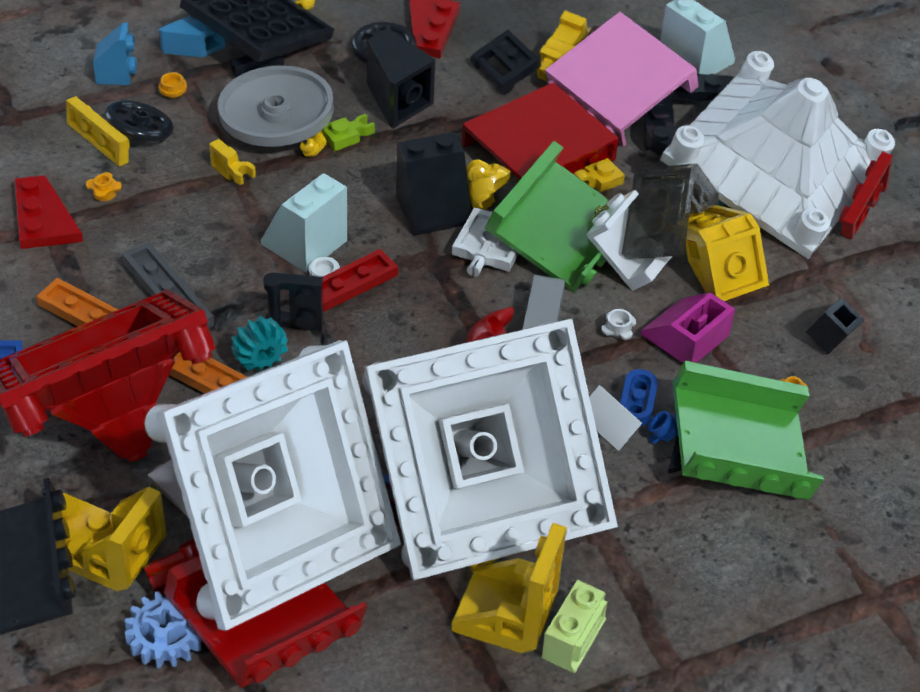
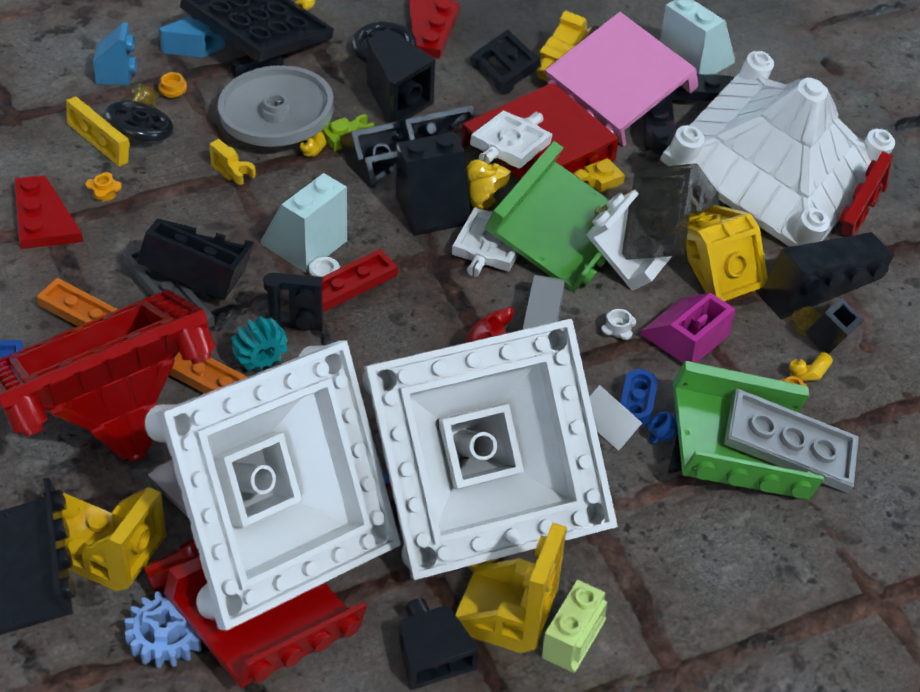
none -> clear yellow plate [131,83,159,107]
none -> black wedge [137,218,255,301]
none -> black wedge [339,105,475,186]
none -> black torso [399,598,479,690]
none -> white plate [470,110,552,169]
none -> light grey plate [724,388,859,493]
none -> black wedge [760,232,894,320]
none -> yellow arm [789,352,833,381]
none -> clear yellow plate [792,306,822,335]

